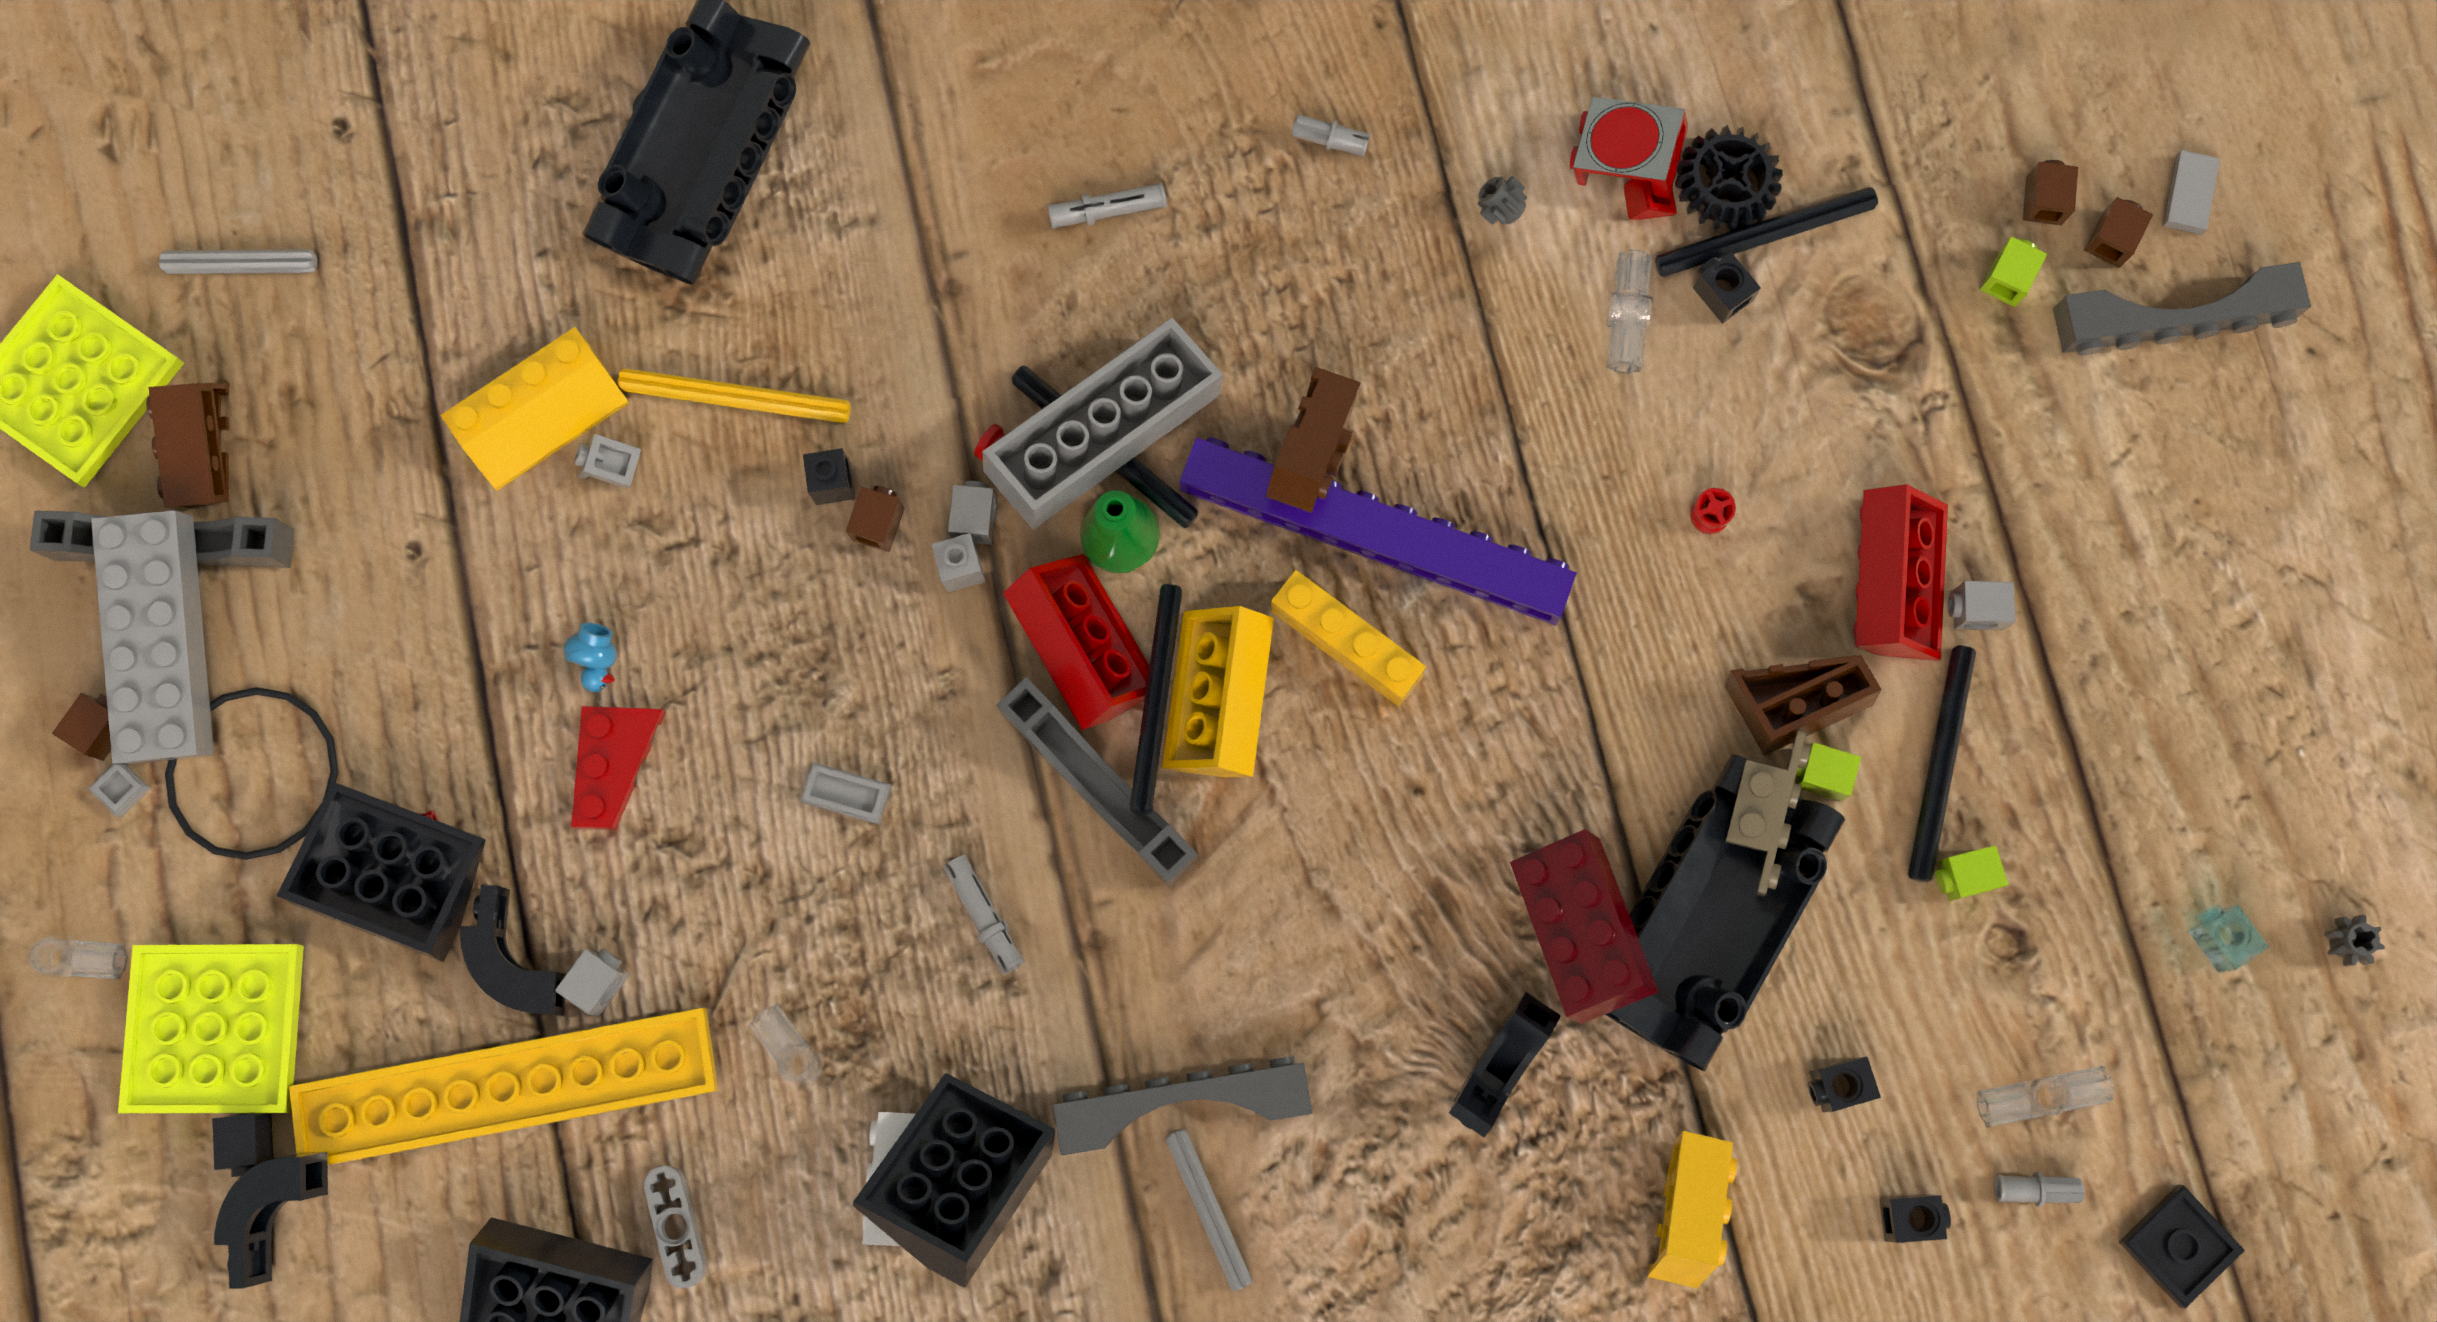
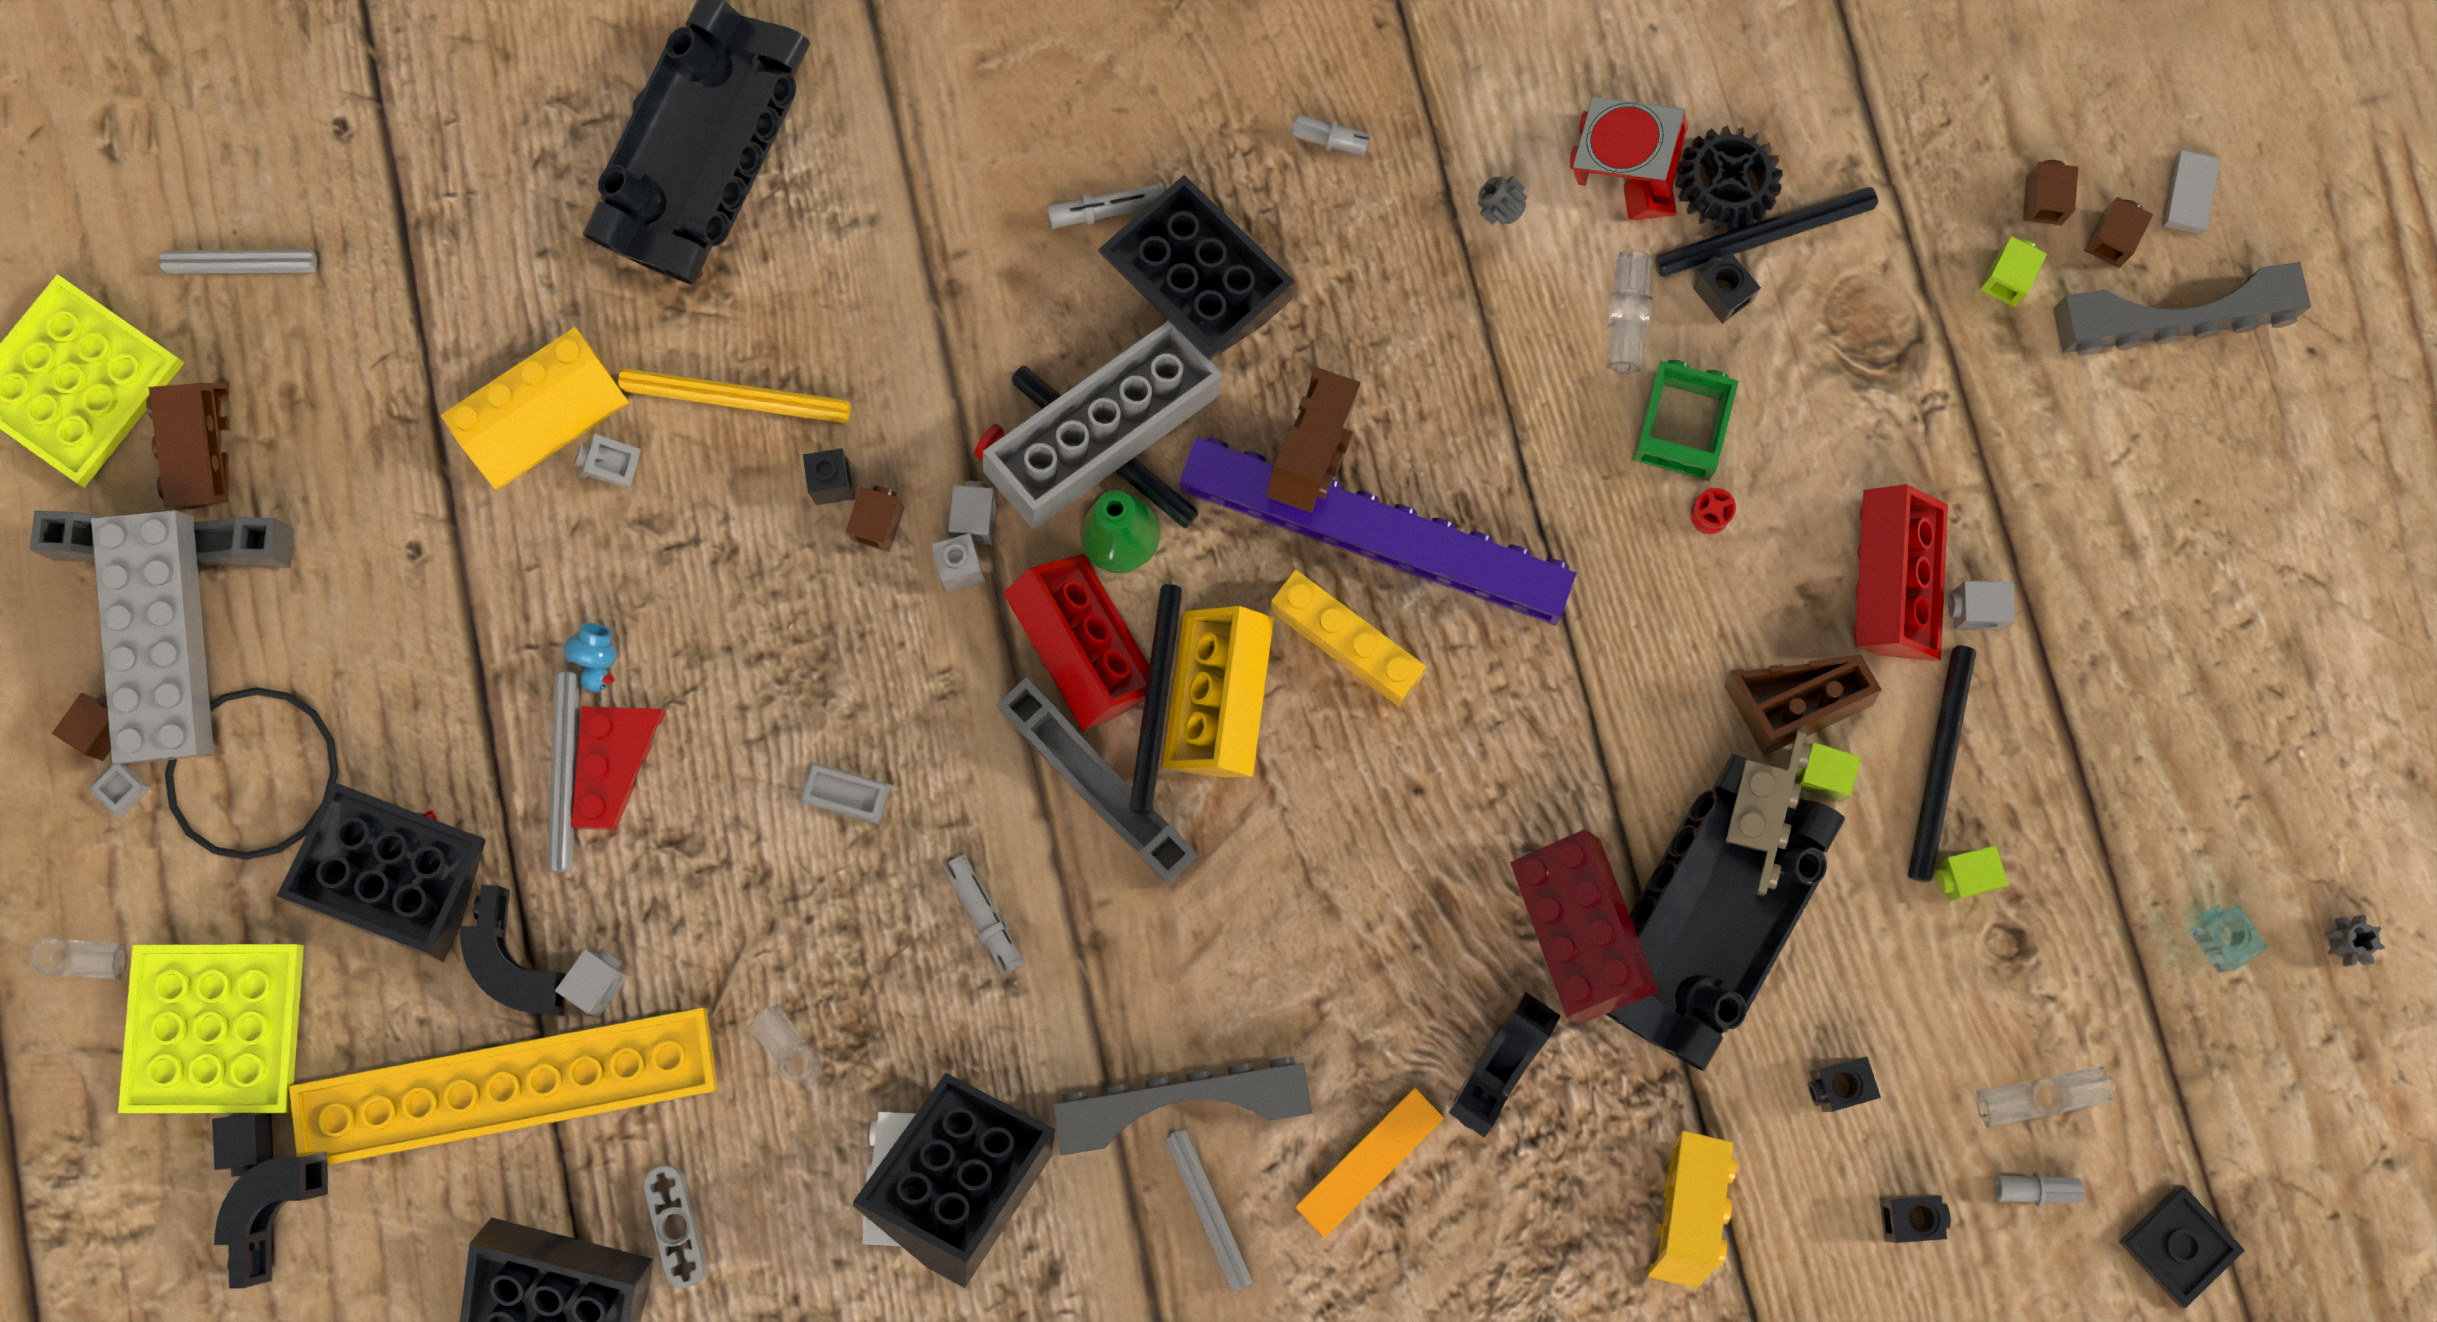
none -> light grey axle [547,671,579,872]
none -> black slope [1098,175,1295,361]
none -> light orange tile [1295,1088,1445,1238]
none -> green window [1632,360,1739,481]

